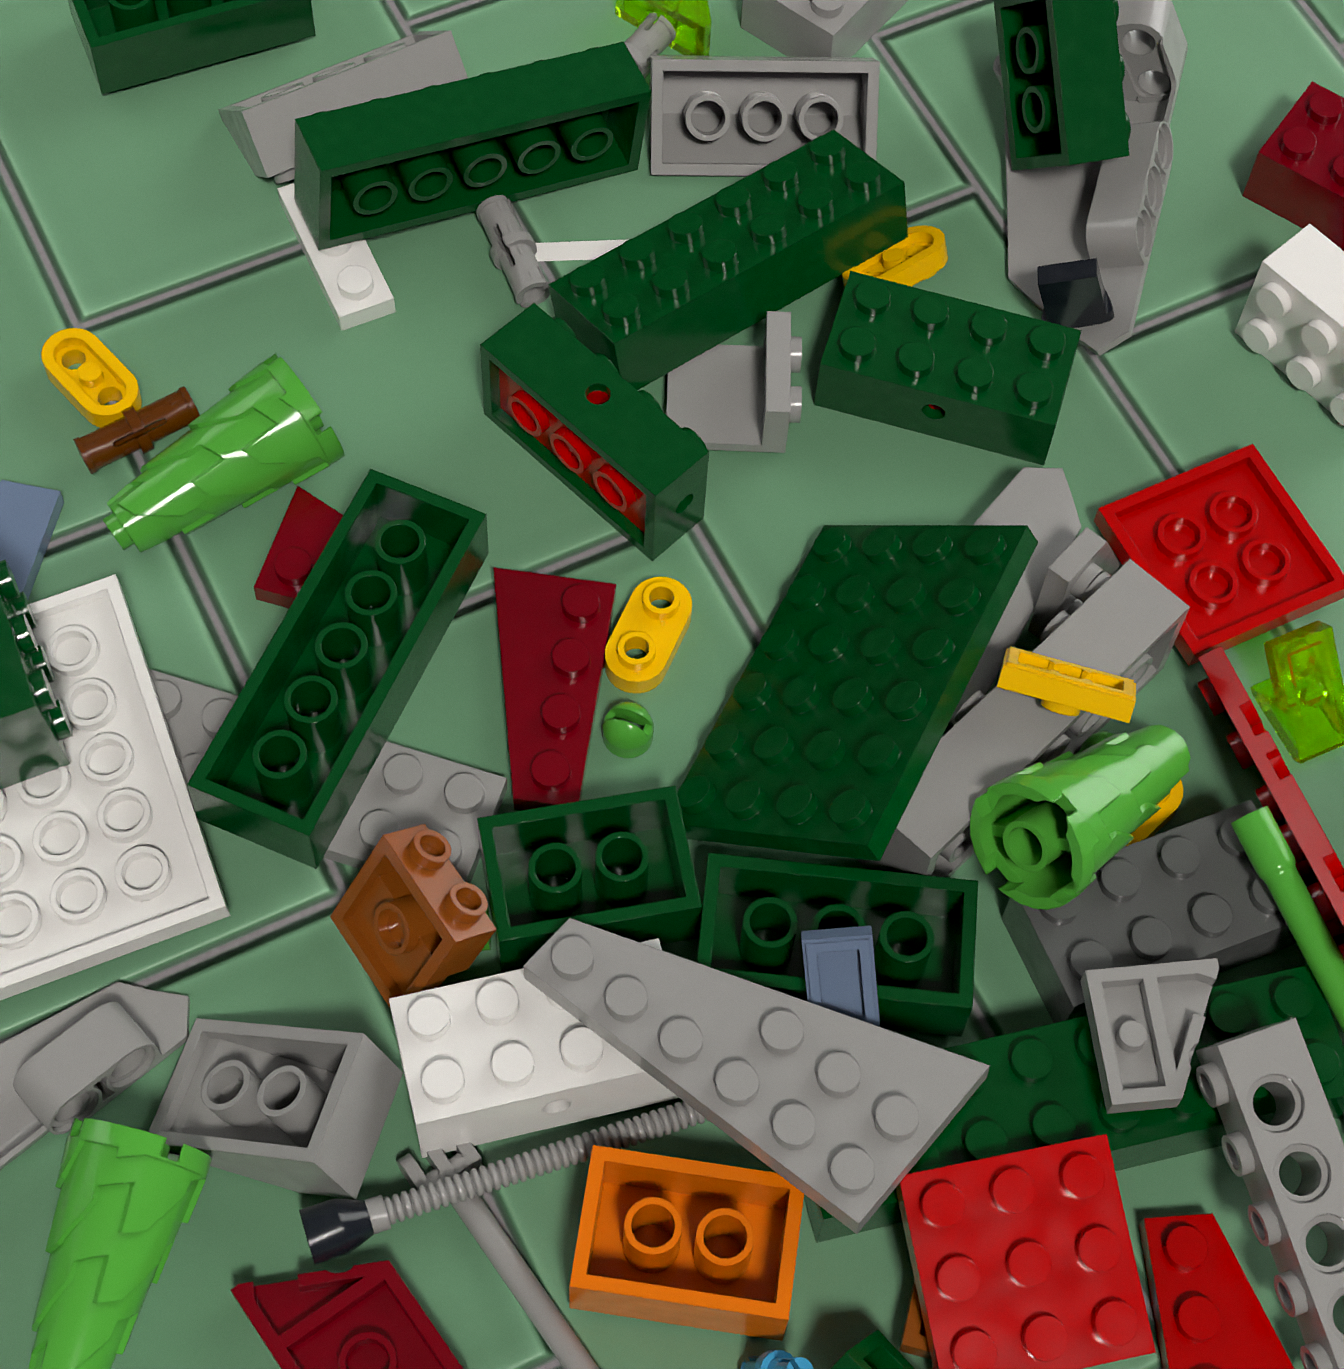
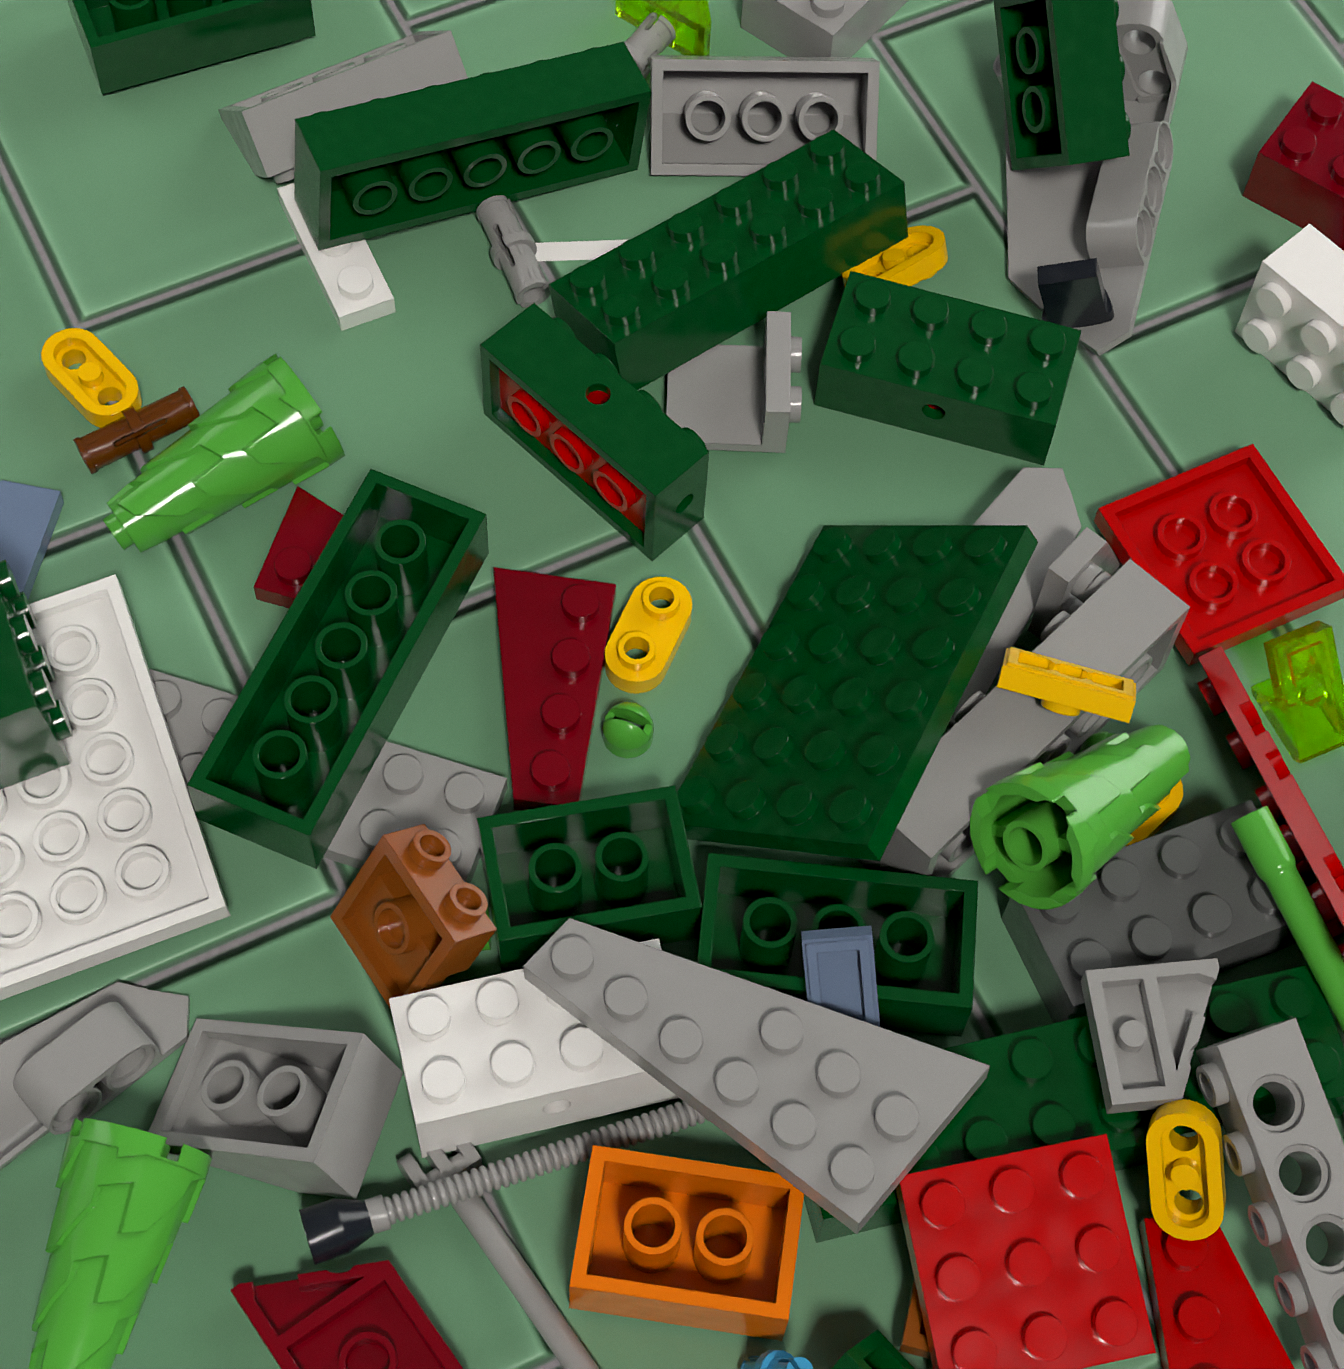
none -> yellow plate [1146,1099,1226,1241]

